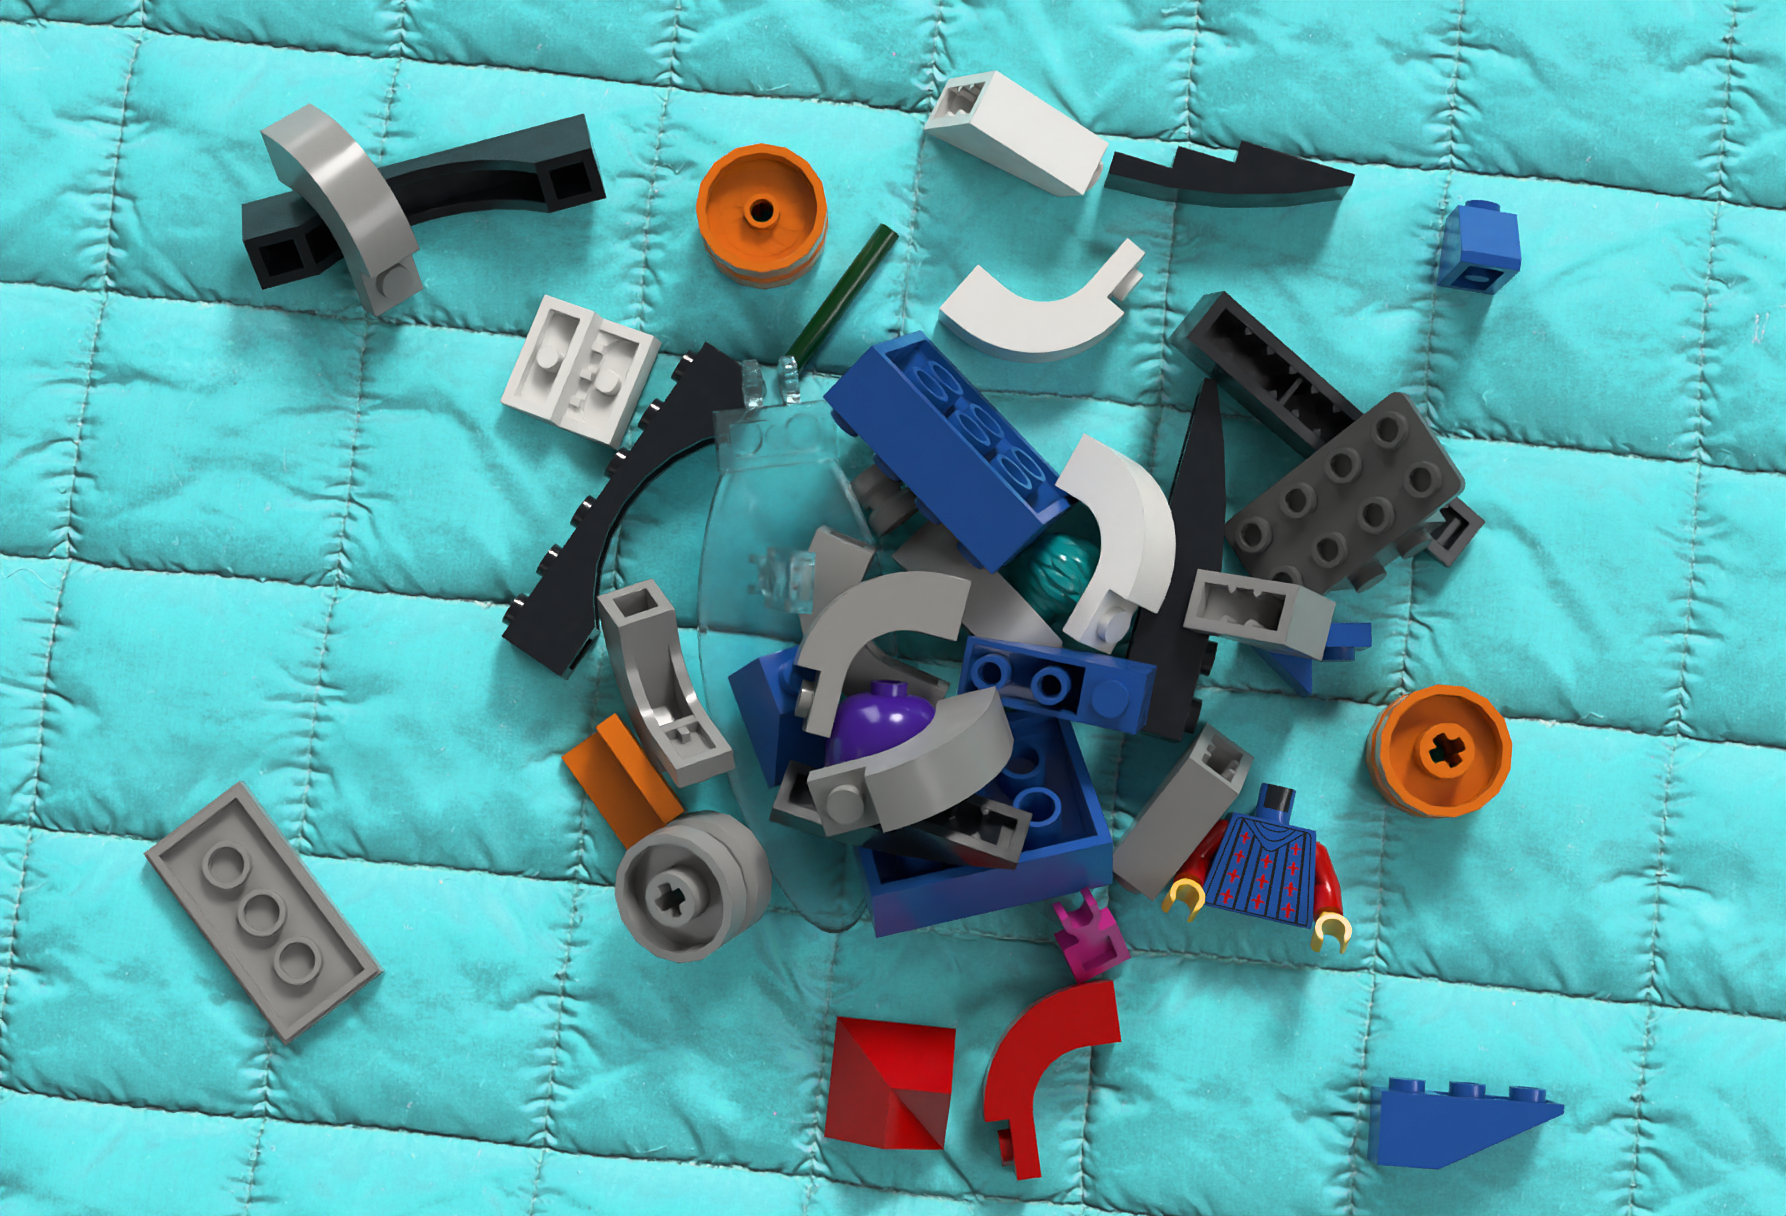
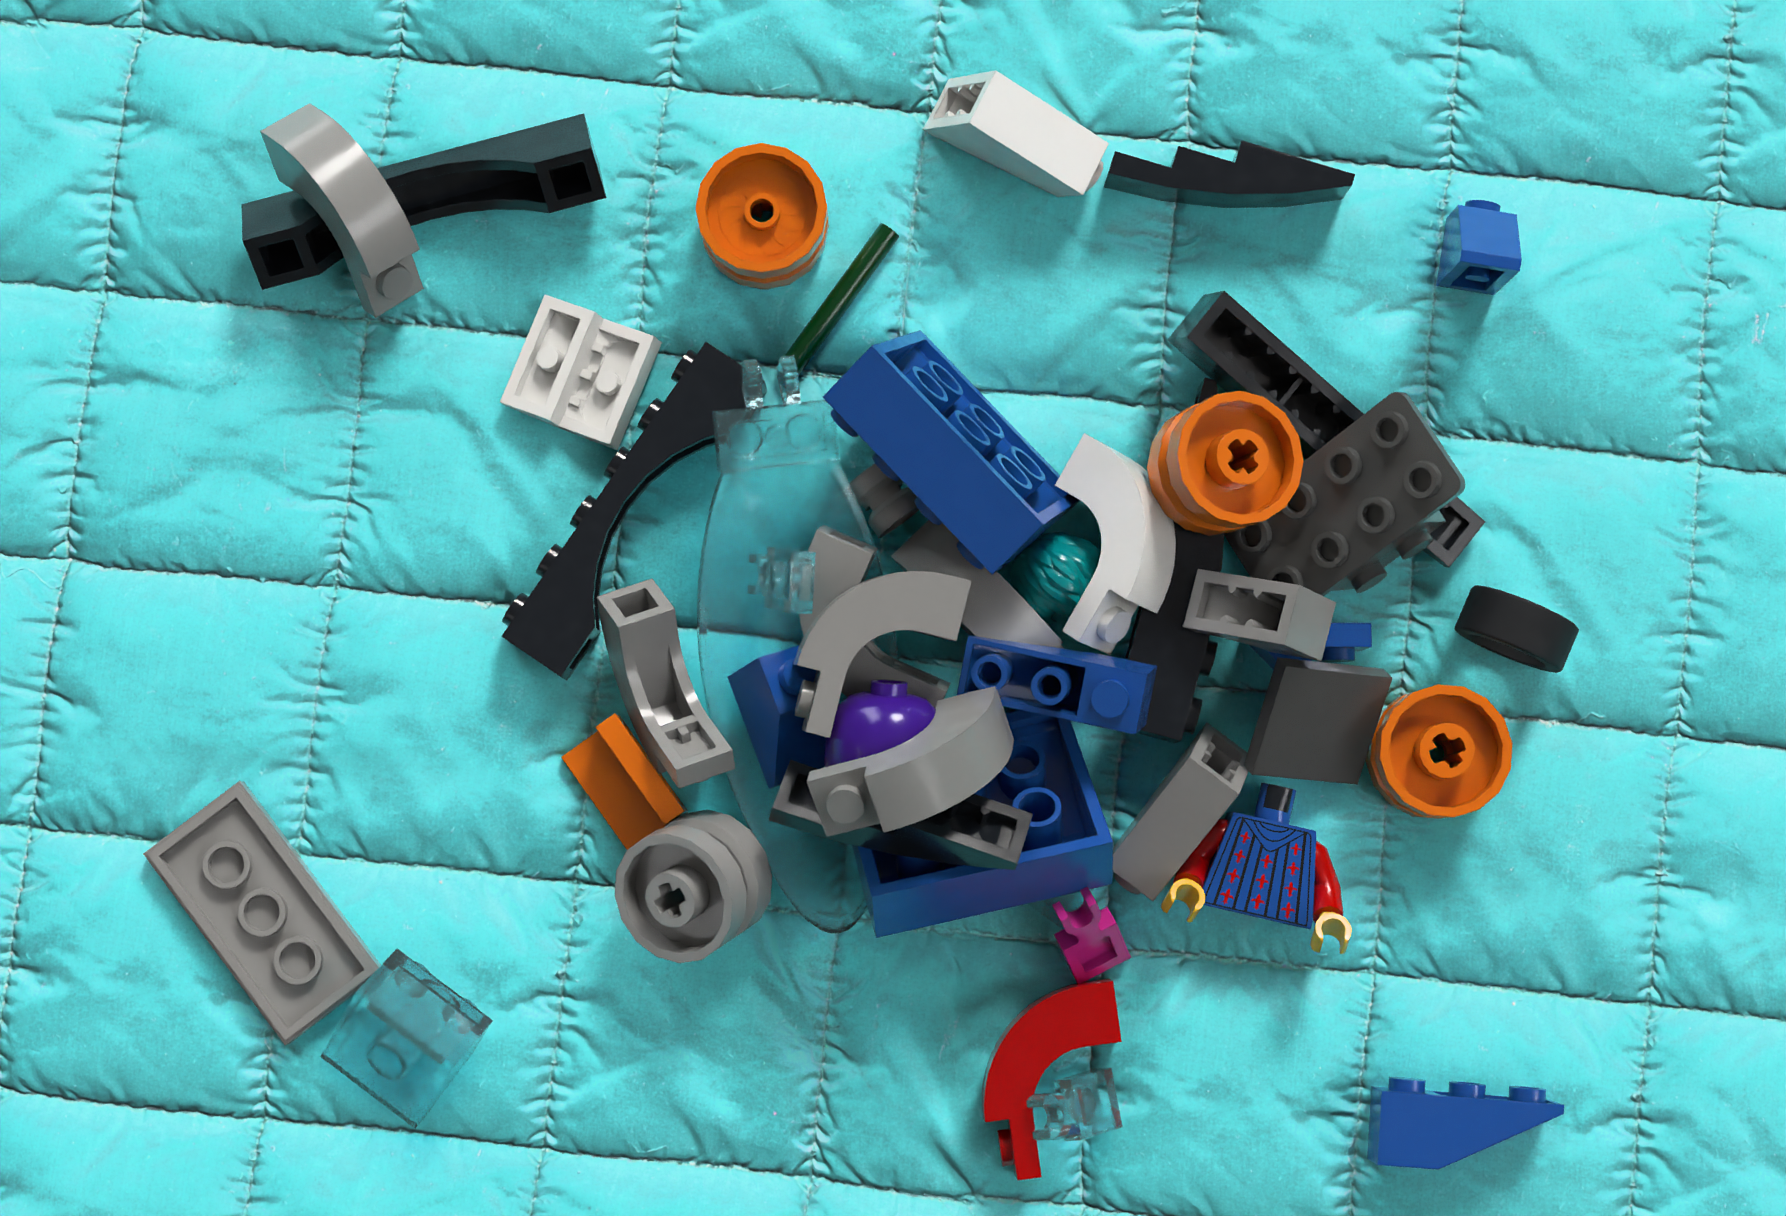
red slope [824,1016,956,1150] -> none
white arch [938,238,1145,363] -> none
none -> clear light blue slope [320,949,493,1129]
none -> clear light blue plate [1026,1067,1123,1141]
none -> orange wheel [1147,391,1304,536]
none -> dark grey tile [1244,657,1392,784]
none -> black tyre [1454,585,1579,673]

